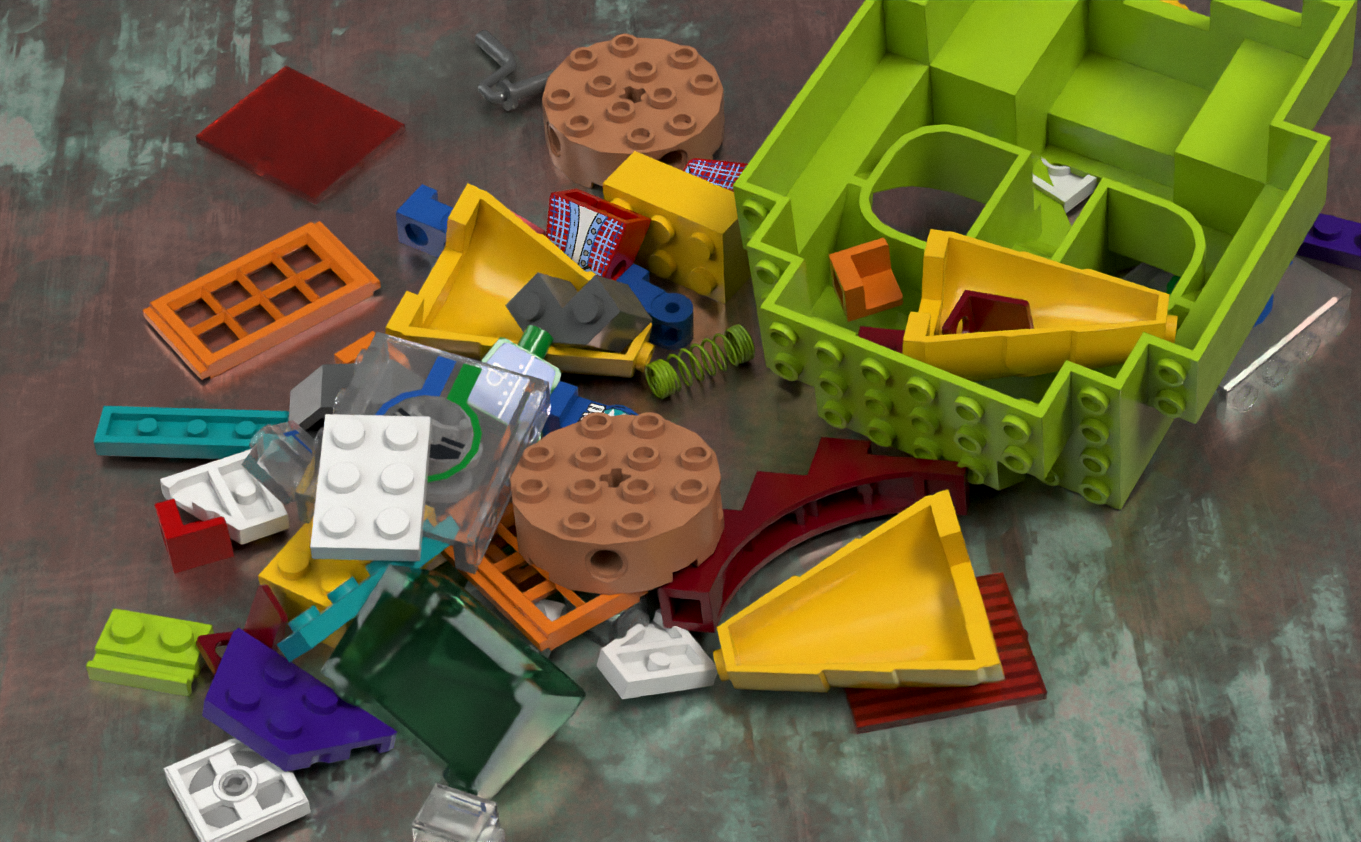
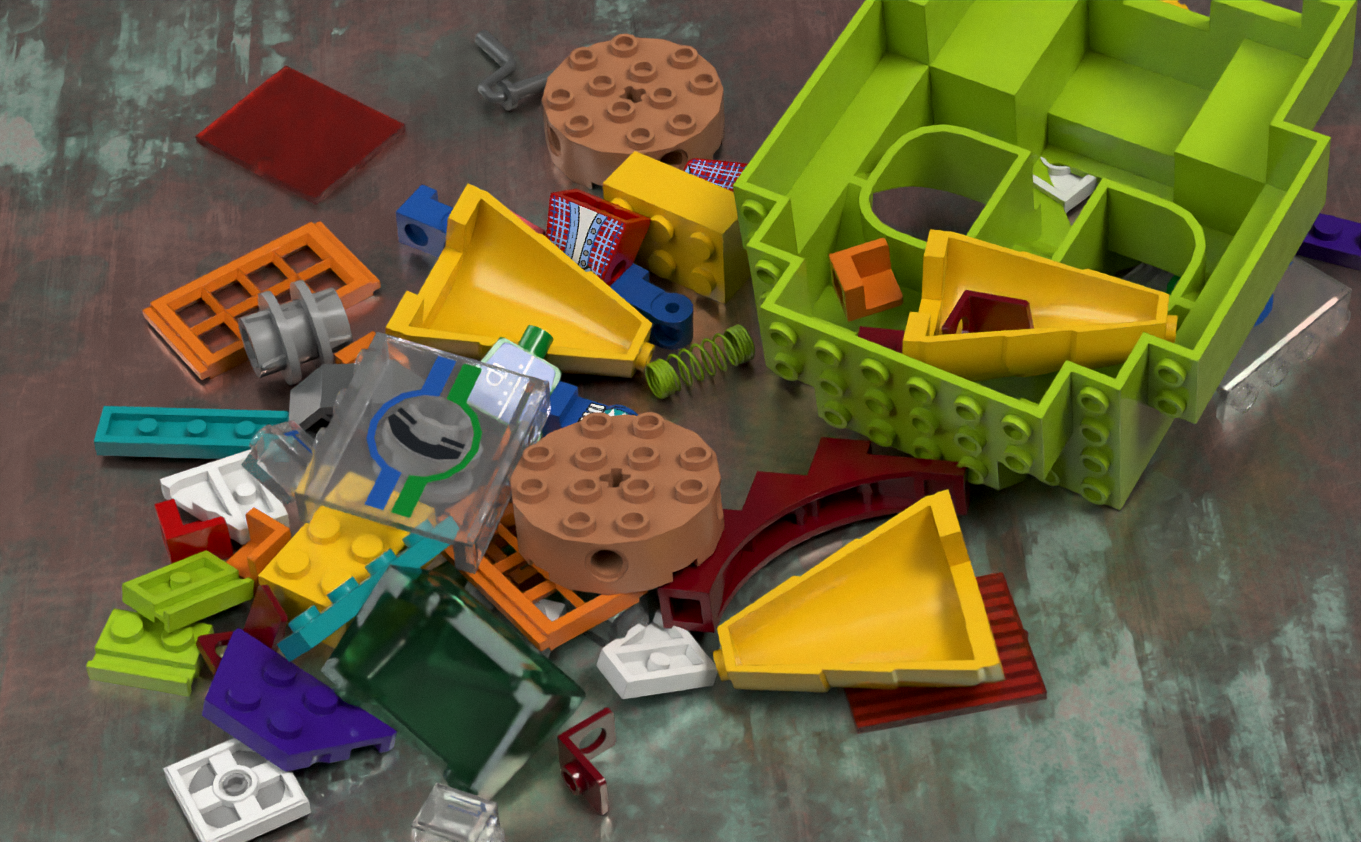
white plate [310,414,432,561] -> none
dark grey brick [505,272,653,353] -> none
none -> lime plate [122,550,254,633]
none -> orange panel [226,507,292,596]
none -> light grey piece [238,280,353,385]
none -> dark red bracket [557,707,616,816]

